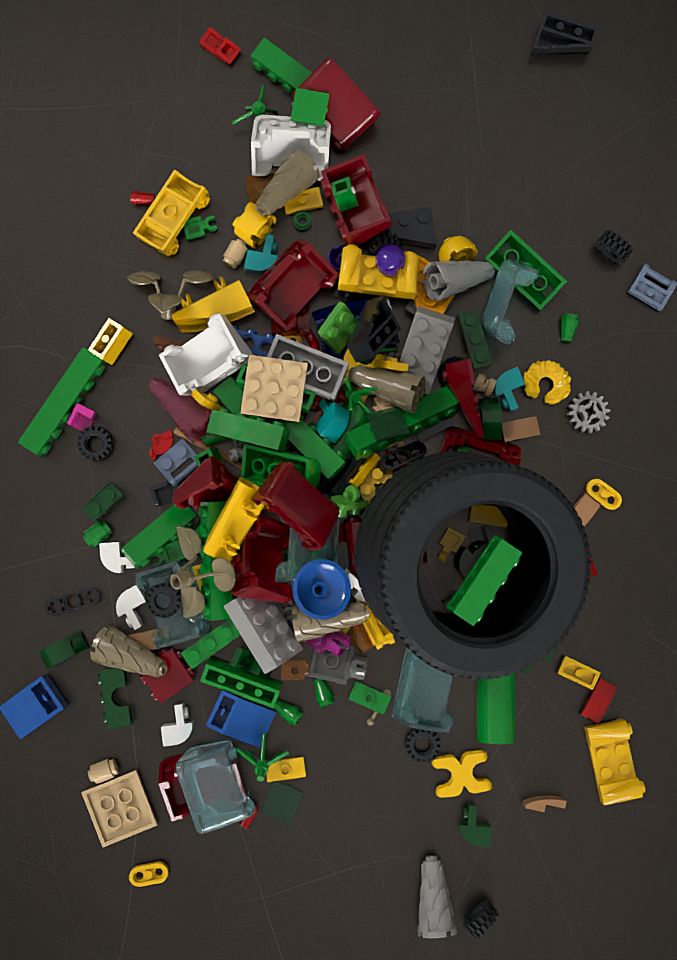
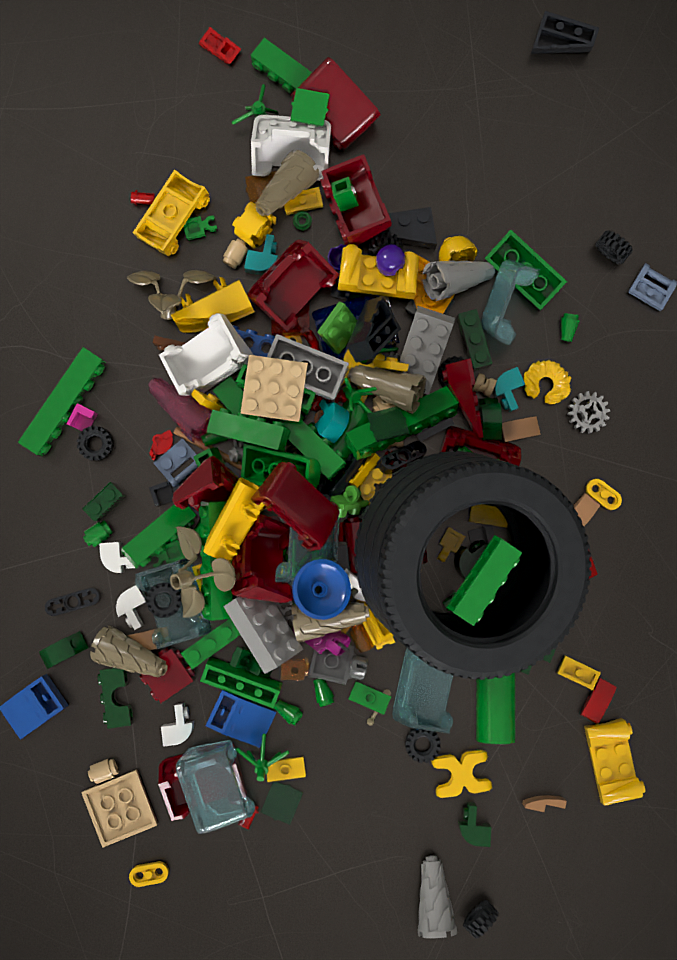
yellow brick [88,318,133,365] -> none

